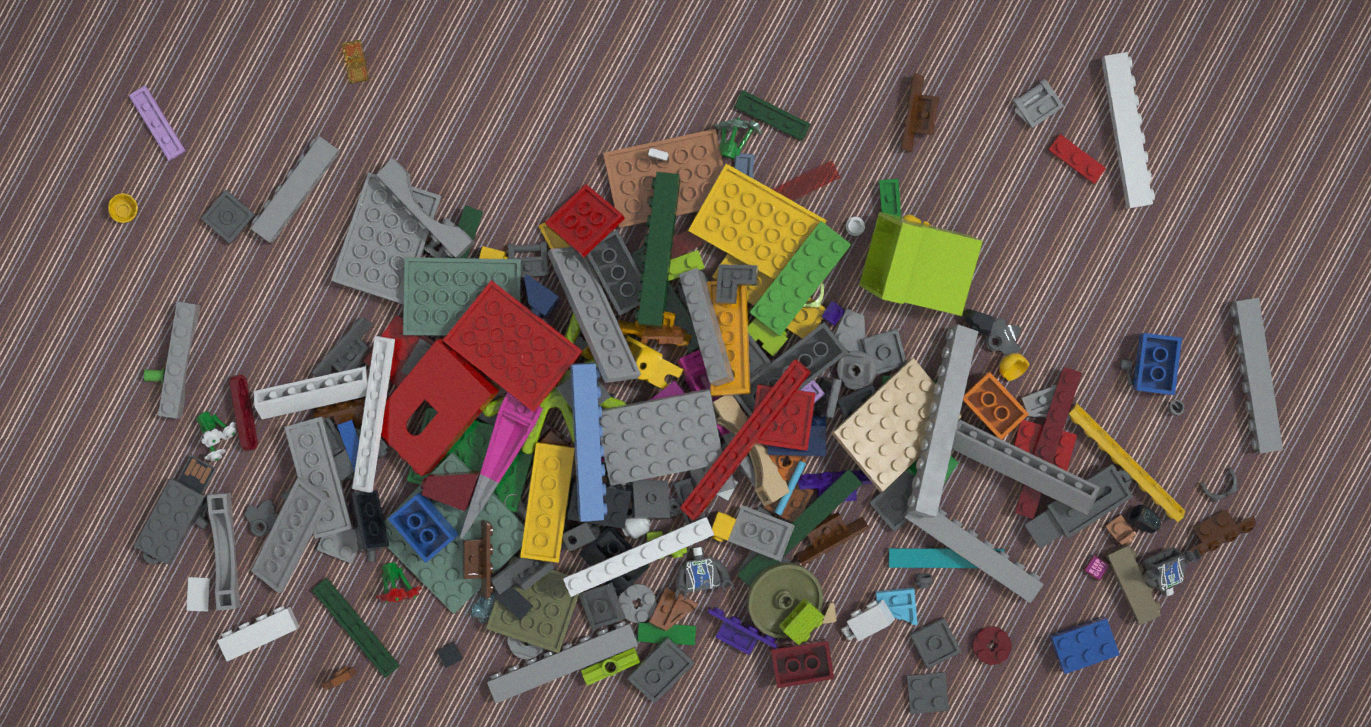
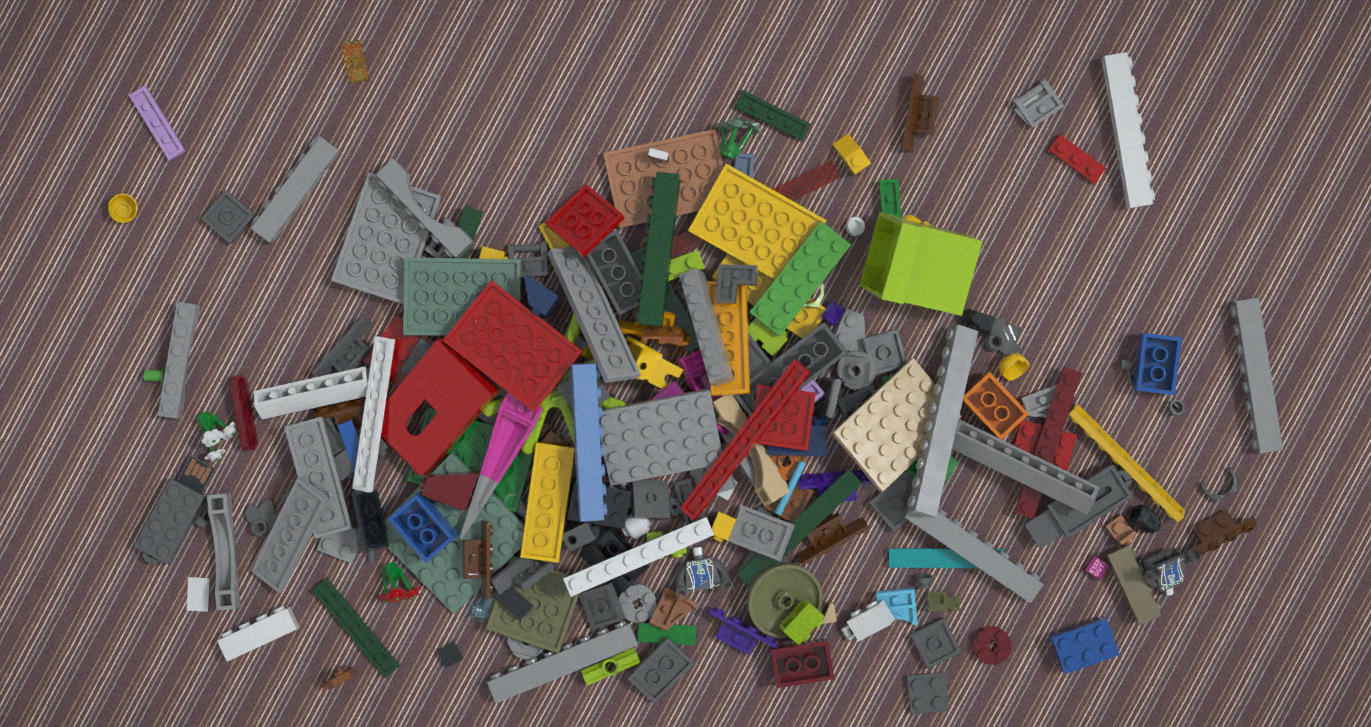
none -> yellow slope [832,134,871,176]
none -> olive plate [927,591,961,612]

